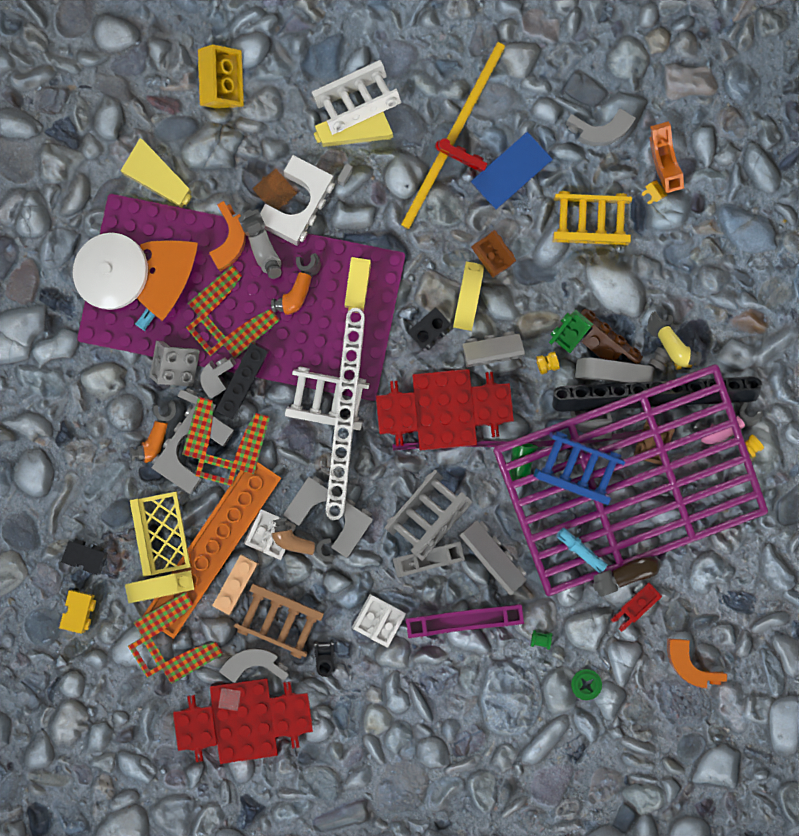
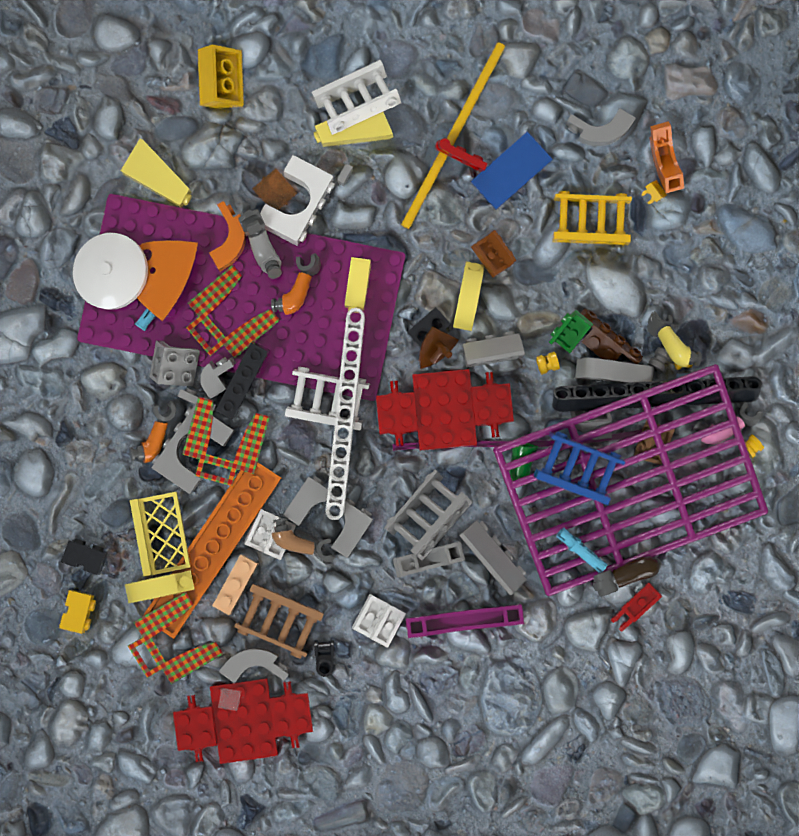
green bush [530,630,552,650] -> none
green gear [571,669,602,700] -> none
orange arch [667,638,727,688] -> none
none -> reddish brown shield [419,327,459,369]

